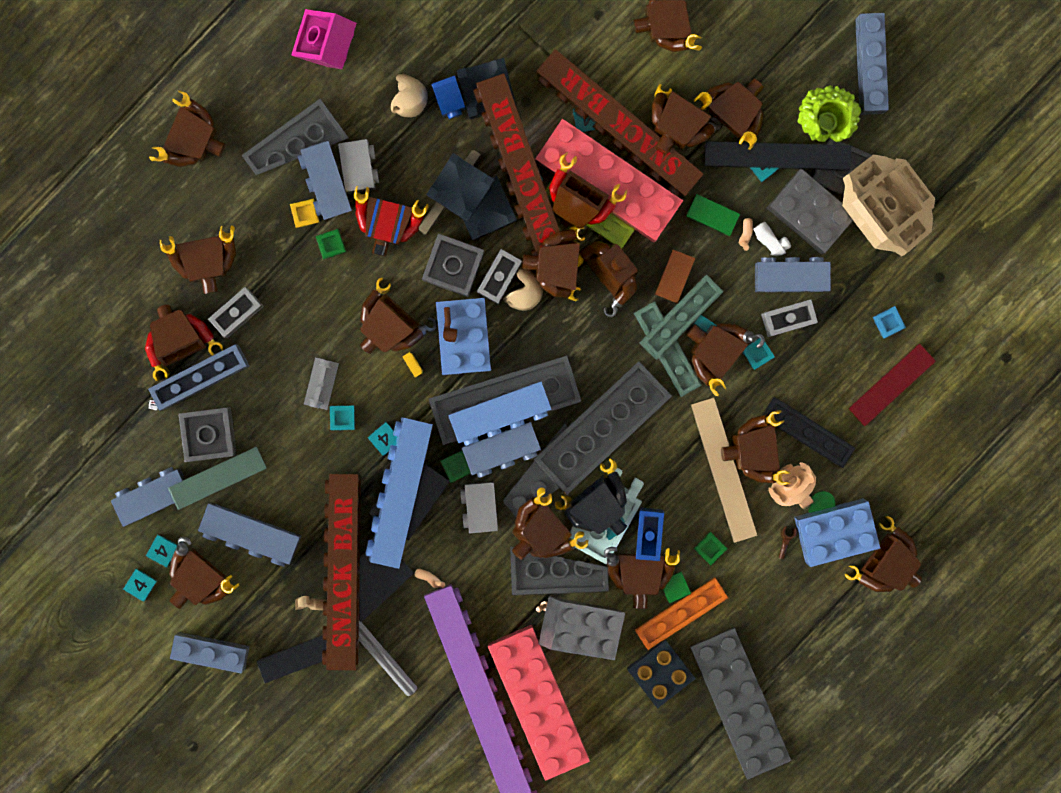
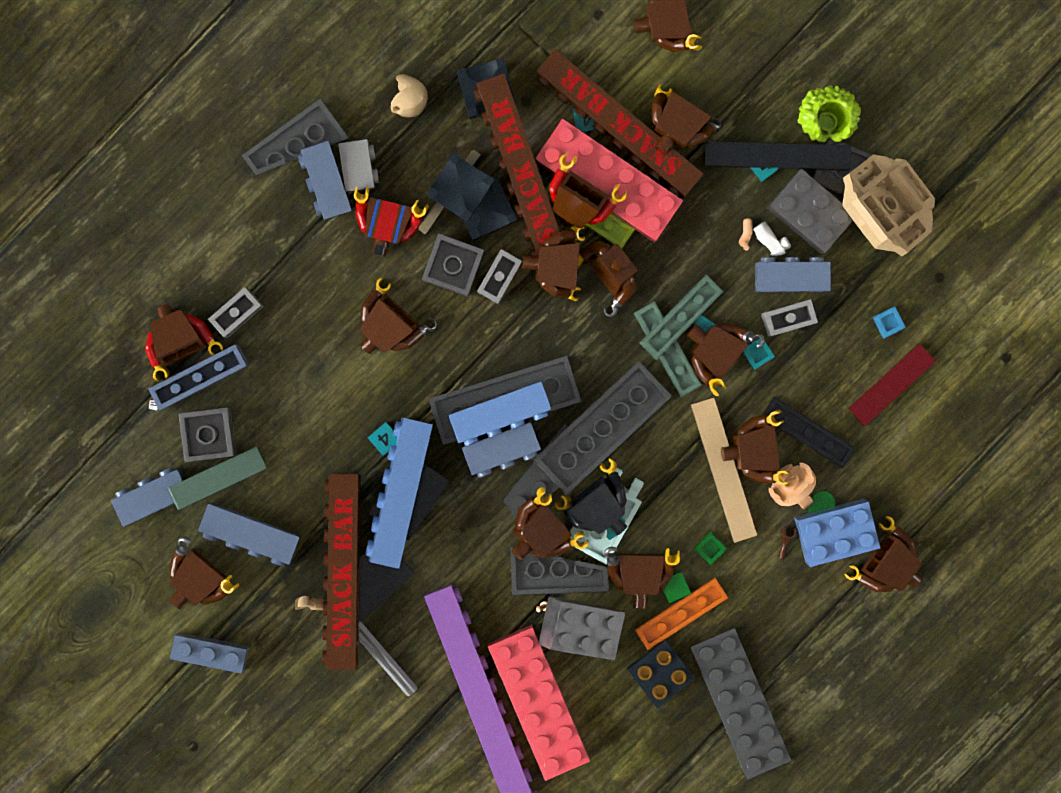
teal tile [123,568,157,602] -> none
teal tile [146,534,178,567] -> none
reddish brown torso [150,90,225,167] -> none
reddish brown torso [160,225,236,294] -> none
black tile [256,635,327,683] -> none
yellow tile [290,199,320,228] -> none
dark pink slope [291,9,357,69] -> none
light grey hinge [304,357,339,410] -> none
green tile [316,229,346,260] -> none
teal tile [330,405,355,430] -> none
yellow tile [403,352,423,378] -> none
light nougat piece [415,569,445,588] -> none
blue slope [432,76,466,119] -> none
medium blue brick [436,298,491,375] -> none
green tile [441,451,471,483] -> none
reddish brown hand [443,307,458,342] -> none
light grey brick [460,481,498,533] -> none
tan helmet [503,267,543,311] -> none
blue slope [636,508,664,561] -> none
dark orange tile [655,250,695,303] -> none
green tile [686,194,740,237] -> none
reddish brown torso [694,78,764,150] -> none
sand blue brick [856,13,889,115] -> none

